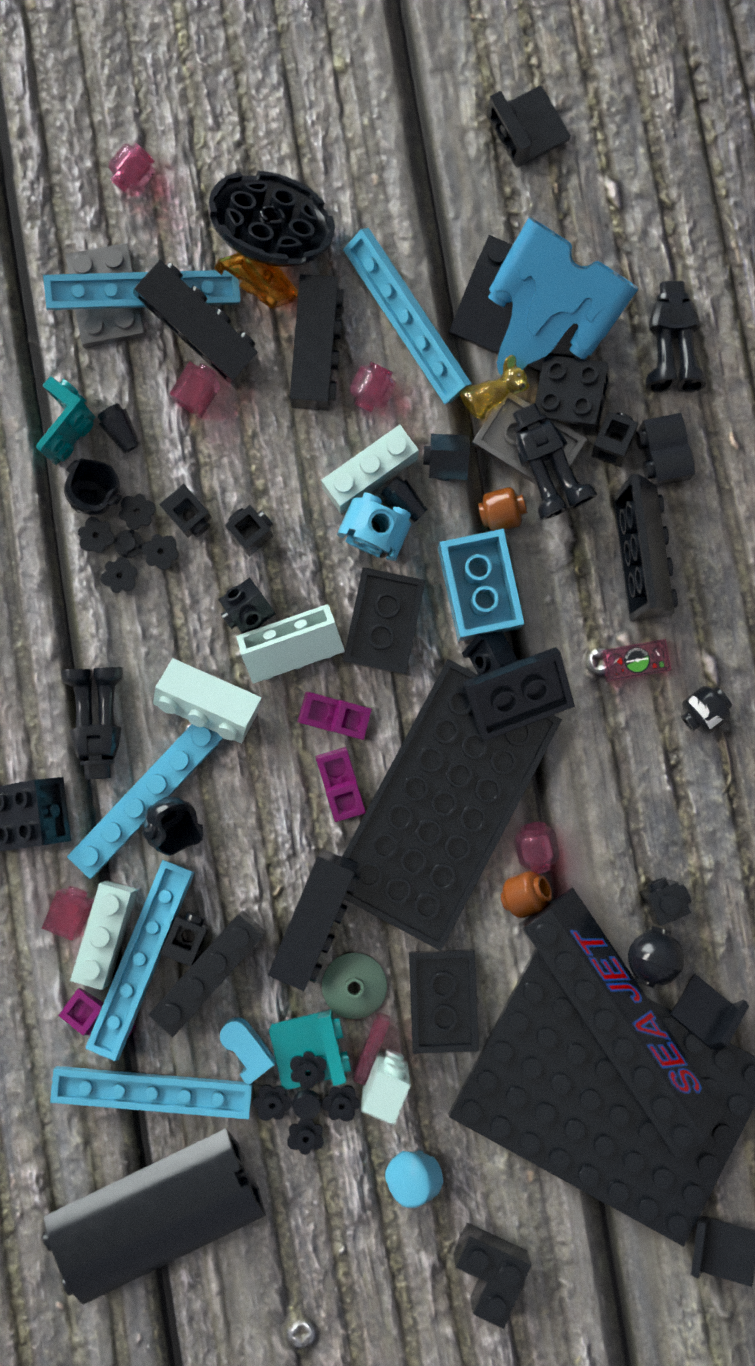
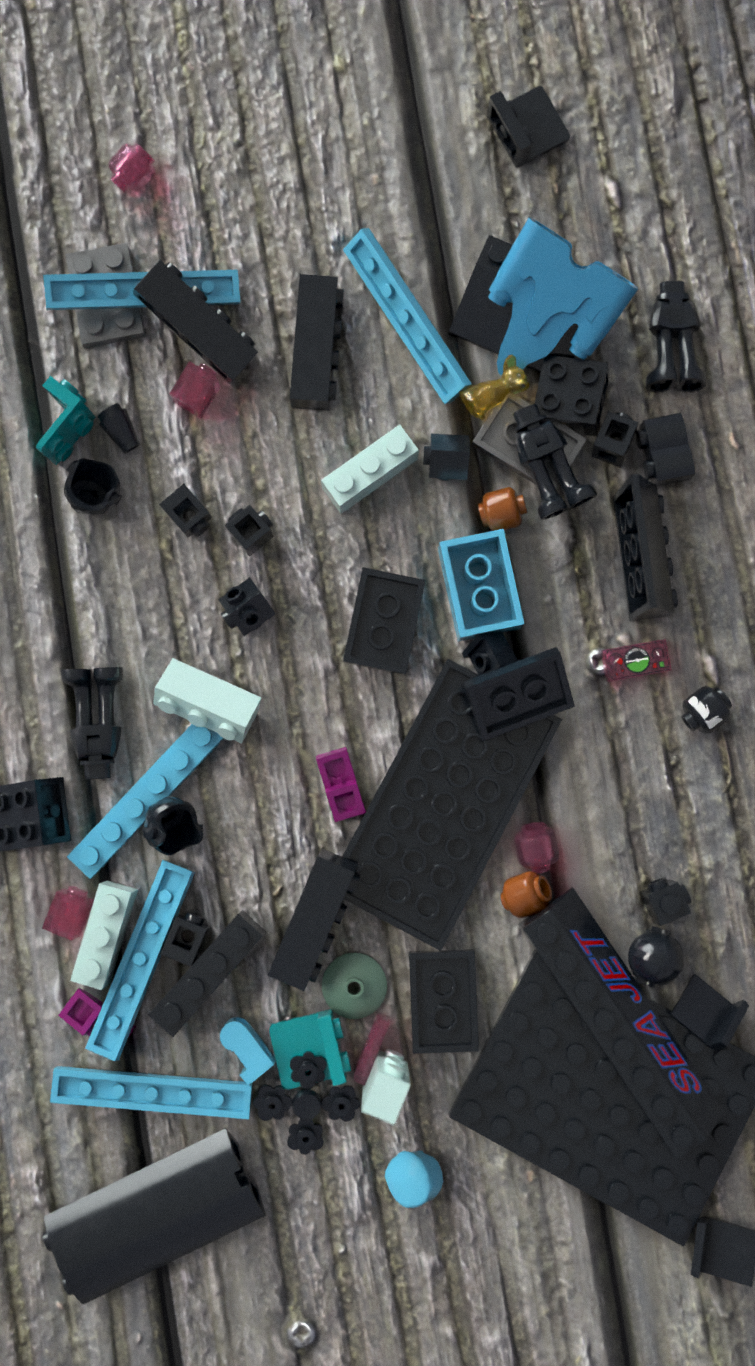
black plant [78,494,179,594] -> none
black brick [208,171,335,267] -> none
clear orange wing [214,253,298,309] -> none
light aqua brick [236,604,345,684] -> none
magenta slope [297,691,372,740] -> none
medium azure brick [337,492,411,561] -> none
clear pink head [349,362,396,412] -> none
black cone [380,475,427,523] -> none
black brick [453,1222,532,1329] -> none

